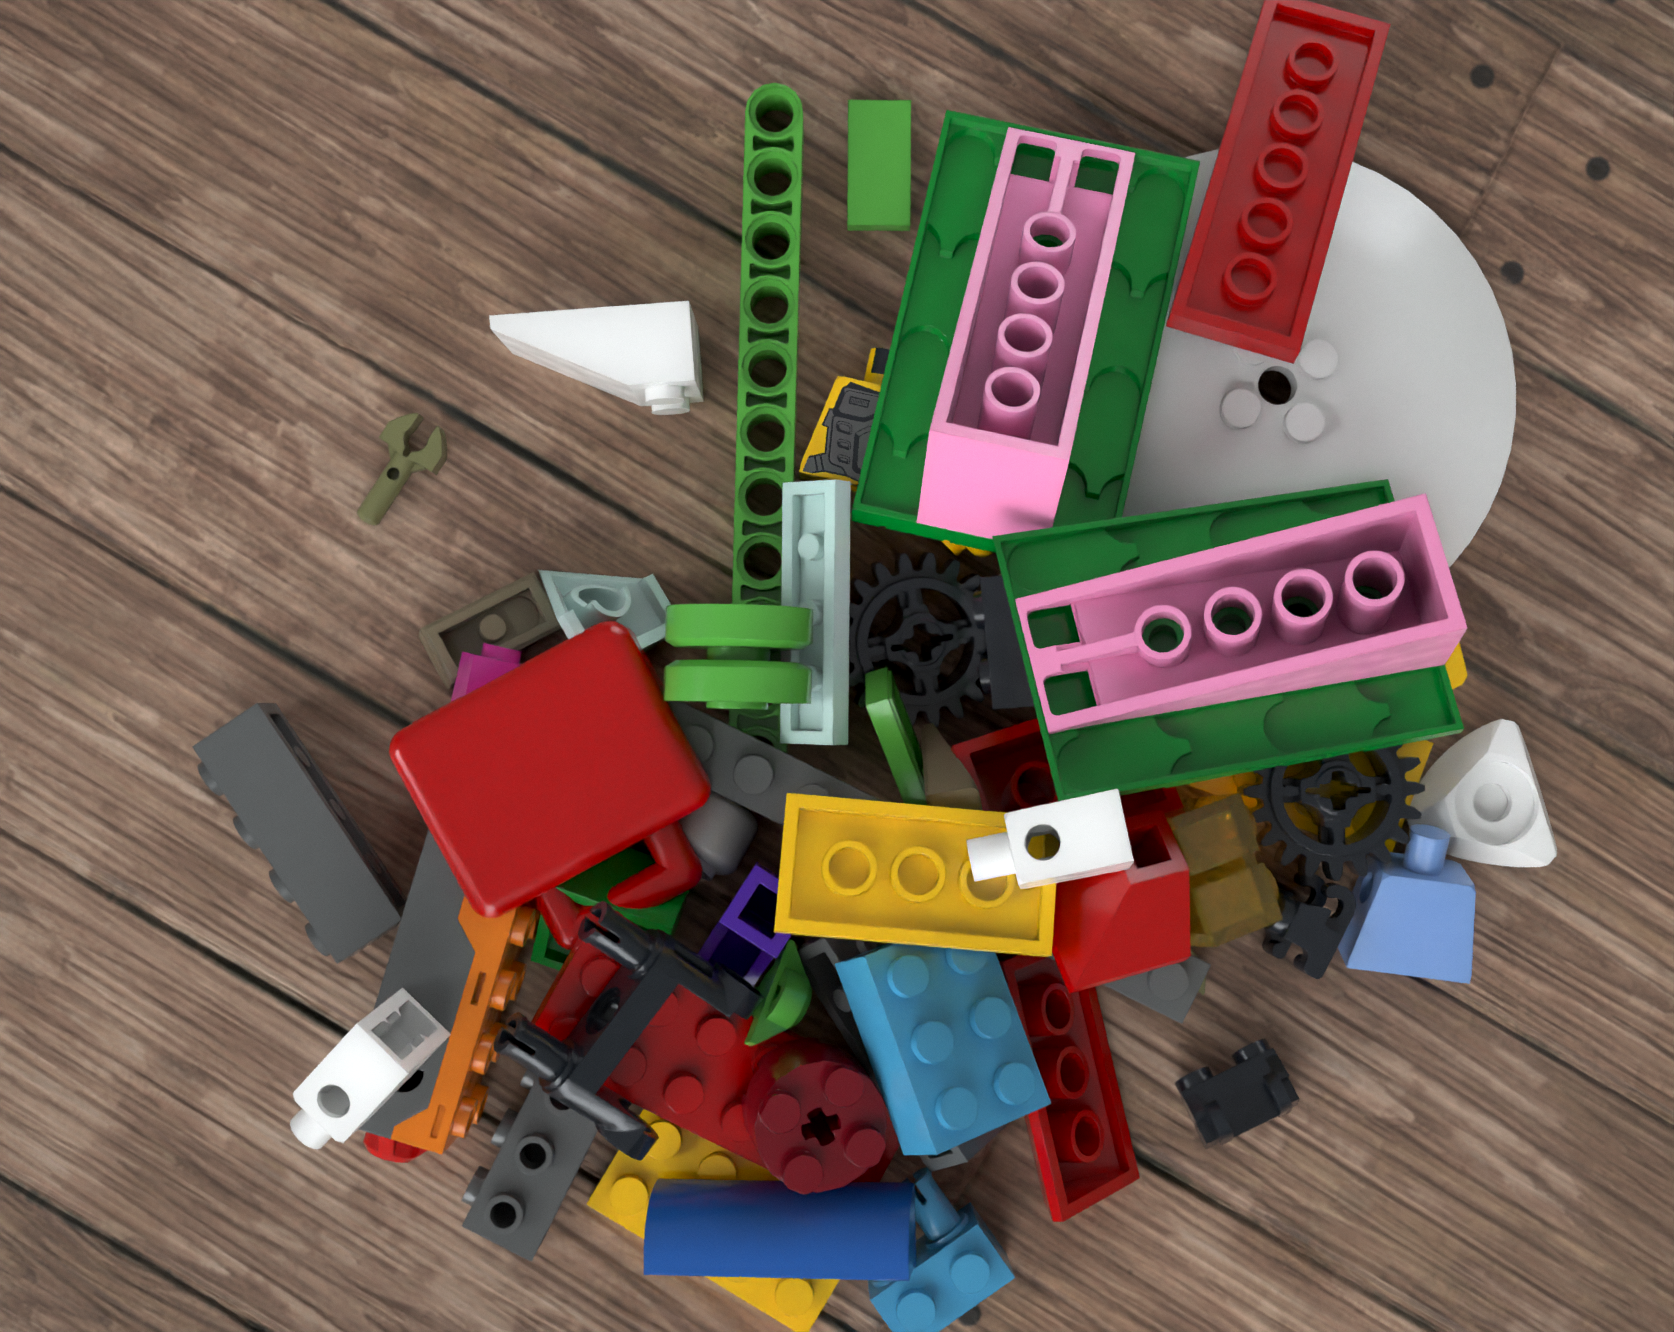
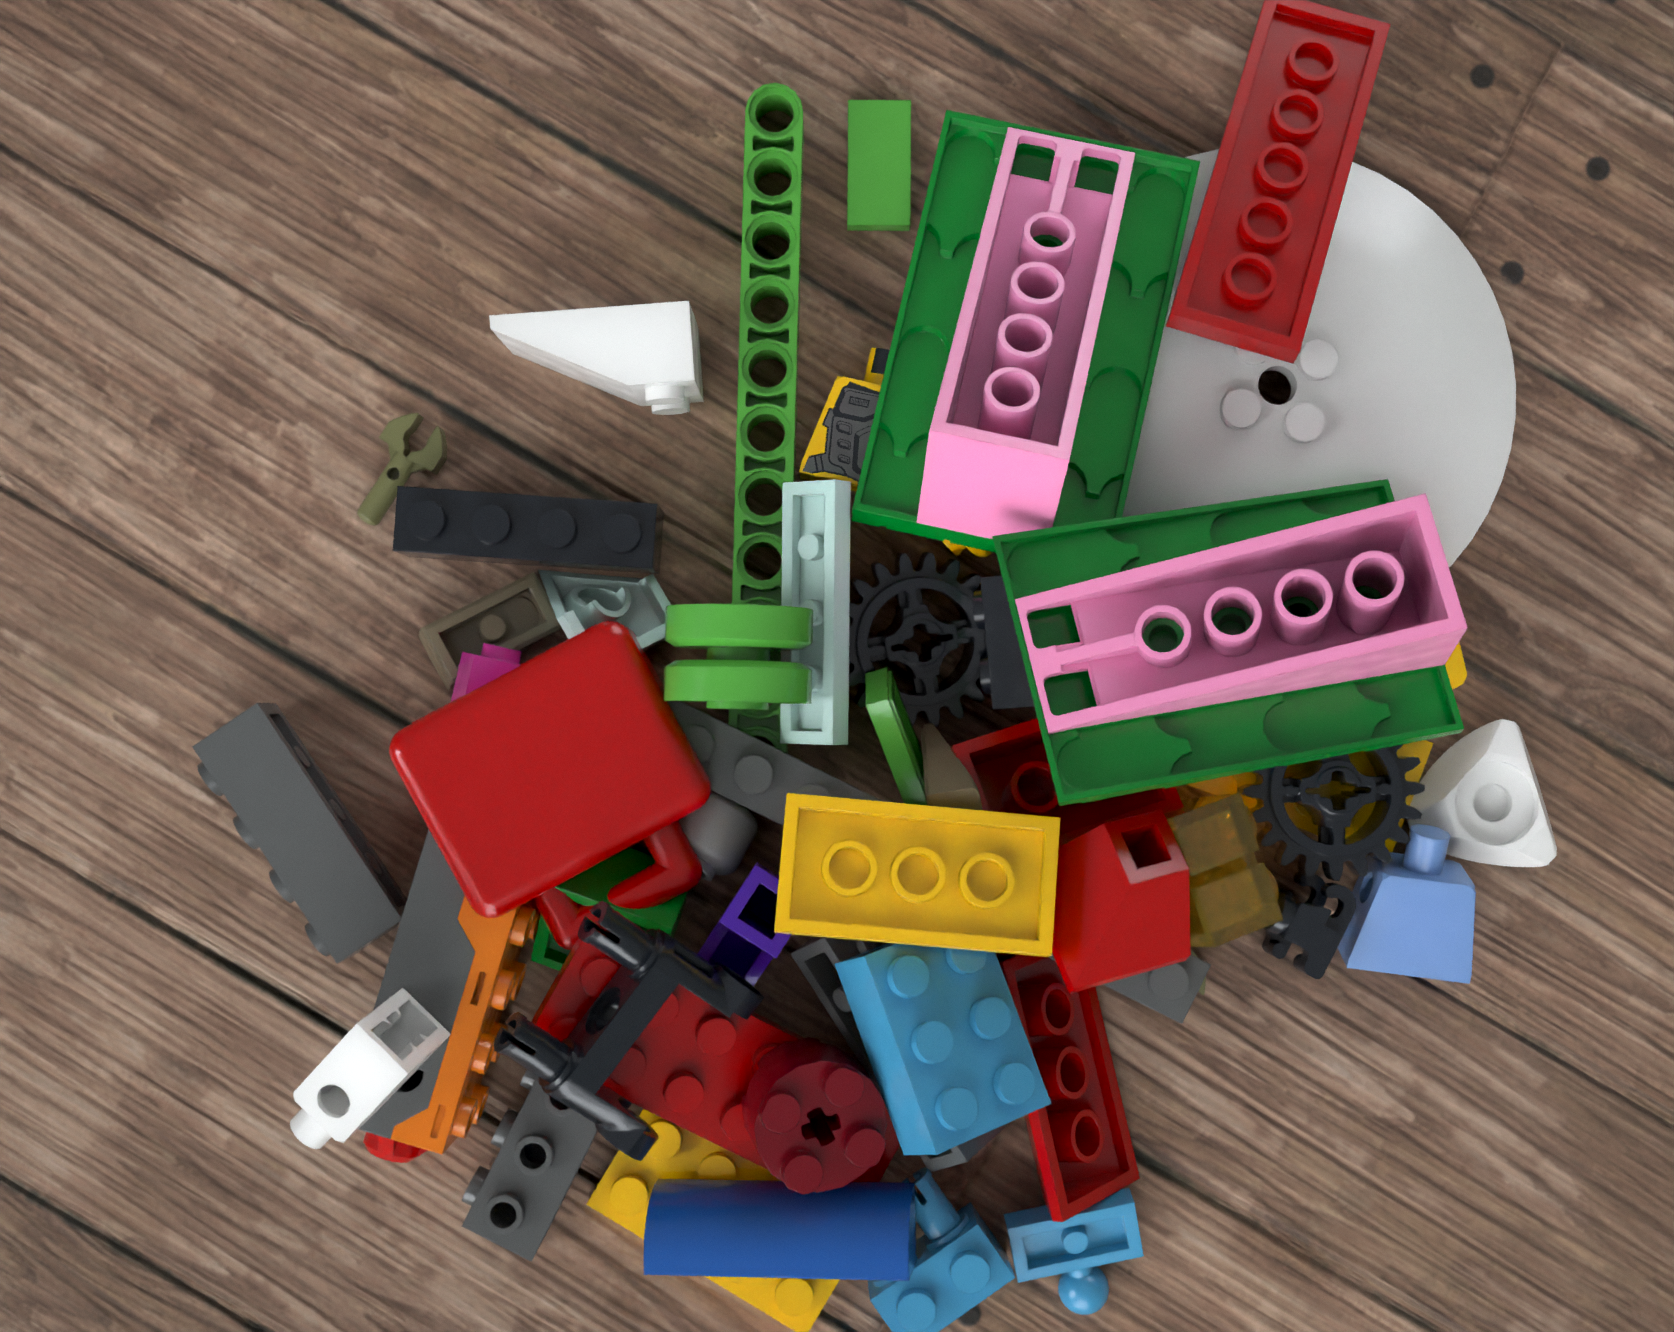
bright green piece [744,939,812,1046] -> none
white torso [966,789,1134,889] -> none
black piece [1175,1039,1300,1149] -> none
none -> black brick [393,486,664,574]
none -> dark azure plate [1004,1188,1144,1315]

